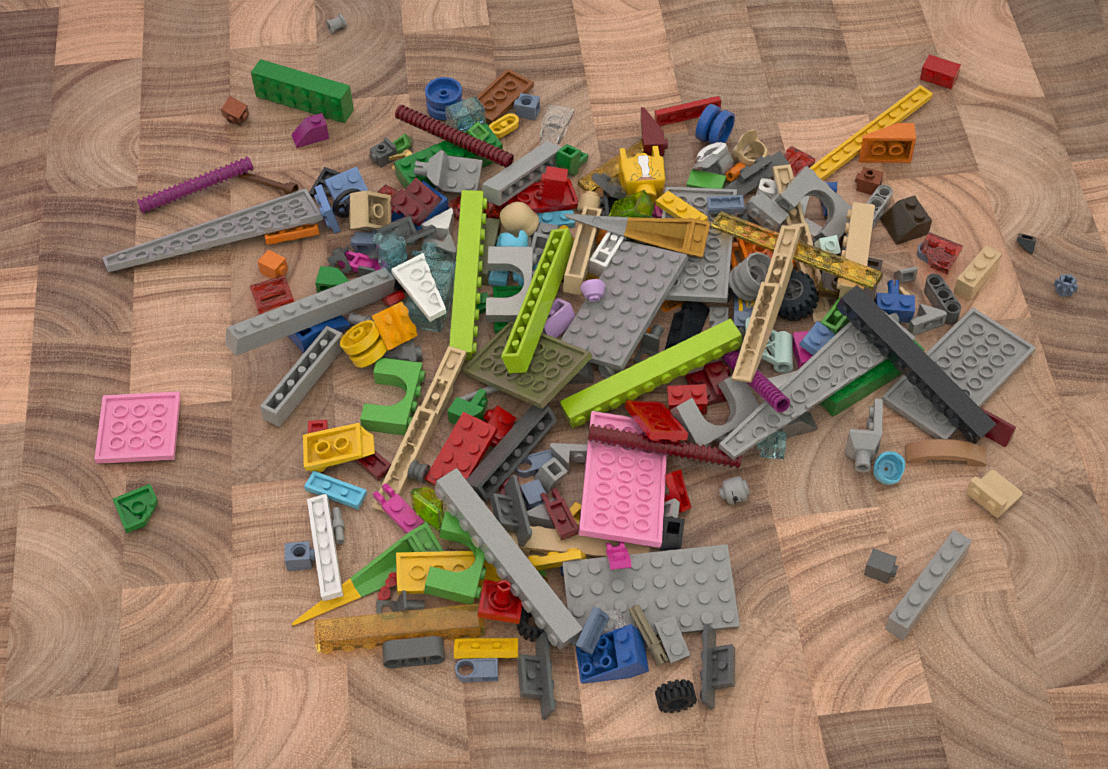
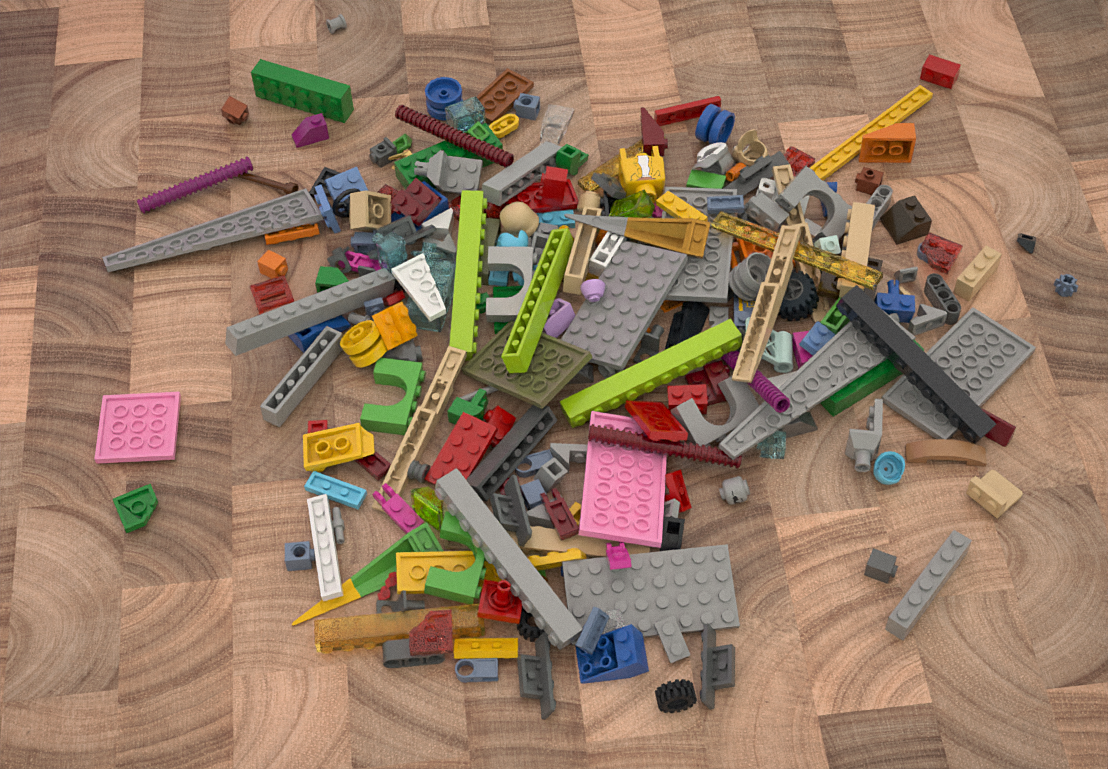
dark tan axle [629,605,669,666] -> none
none -> sand blue plate [364,297,384,318]
none -> clear red plate [409,610,453,656]

